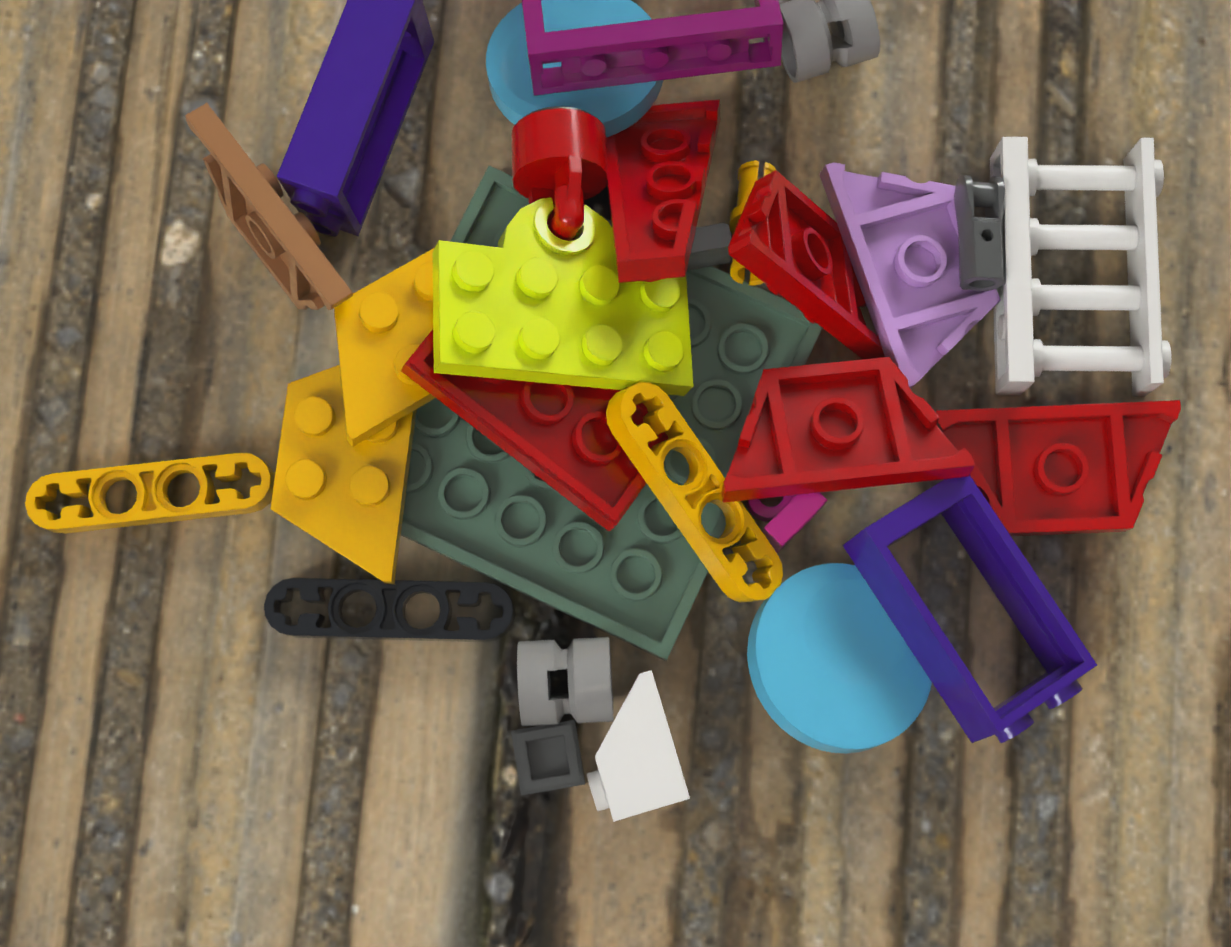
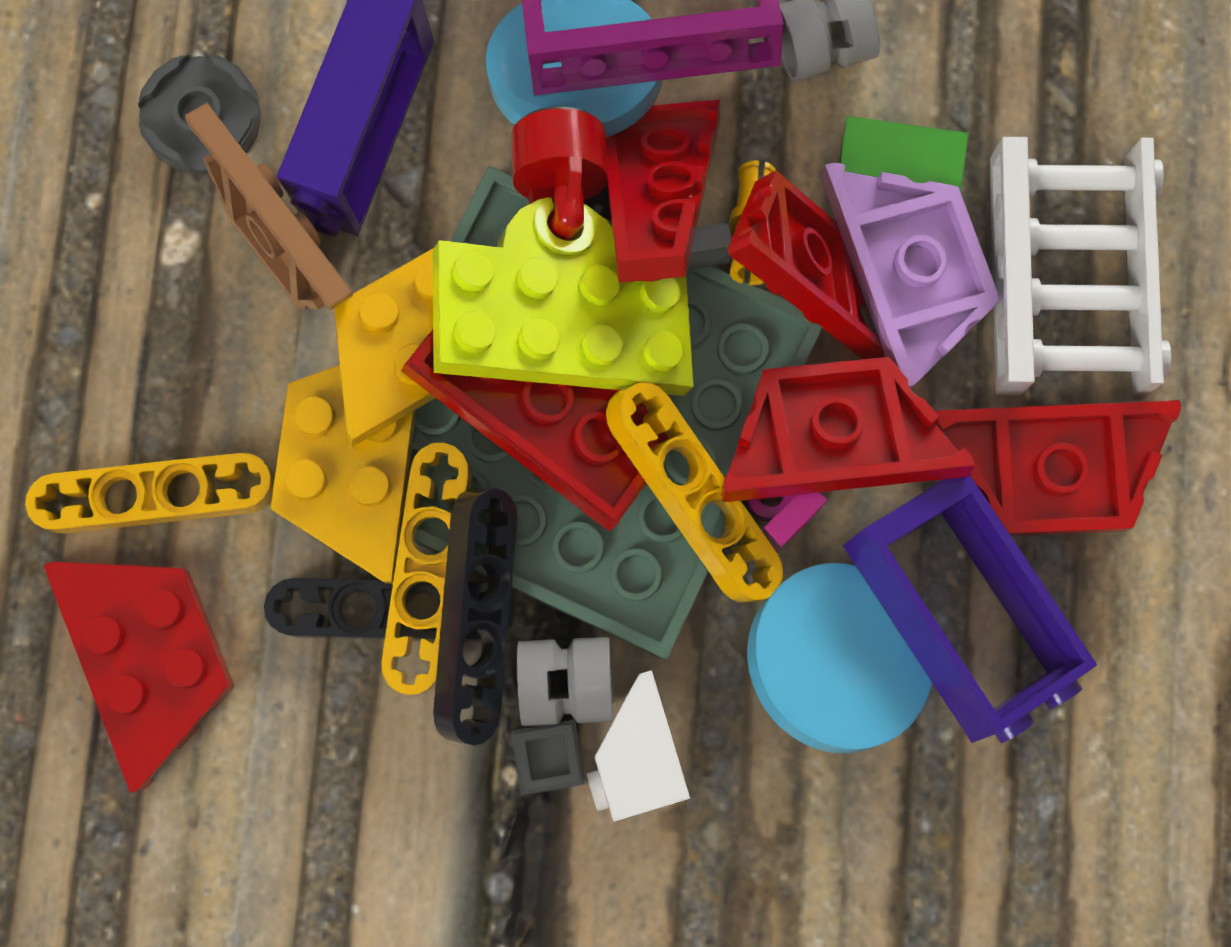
dark grey bar [954,174,1005,291] -> none
none -> red wing [43,562,234,793]
none -> dark grey tile [138,54,262,175]
none -> yellow beam [381,442,472,695]
none -> black beam [433,488,517,746]
none -> bright green tile [839,116,968,192]

